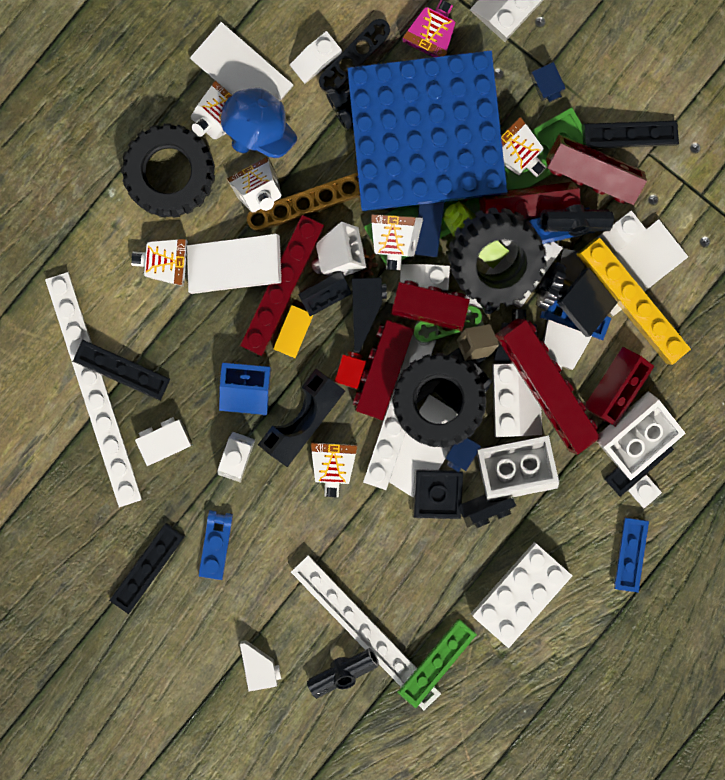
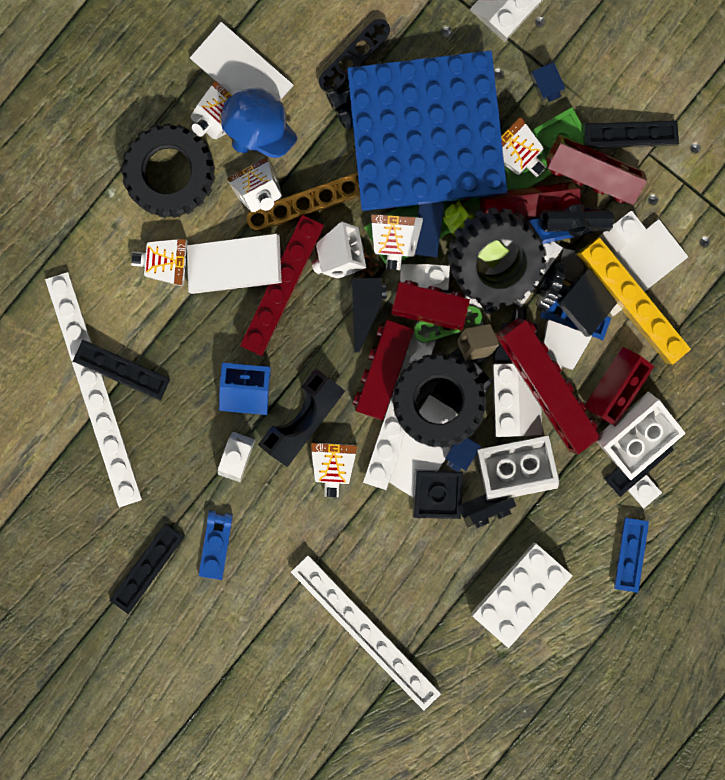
white brick [135,417,193,466] -> none
white slope [240,640,282,691] -> none
yellow tile [273,305,314,359] -> none
white slope [290,31,342,84] -> none
black bracket [298,271,352,317] -> none
black piece [307,648,379,699] -> none
red brick [335,352,366,389] -> none
bright green tile [397,619,477,708] -> none
torso [403,0,456,58] -> none

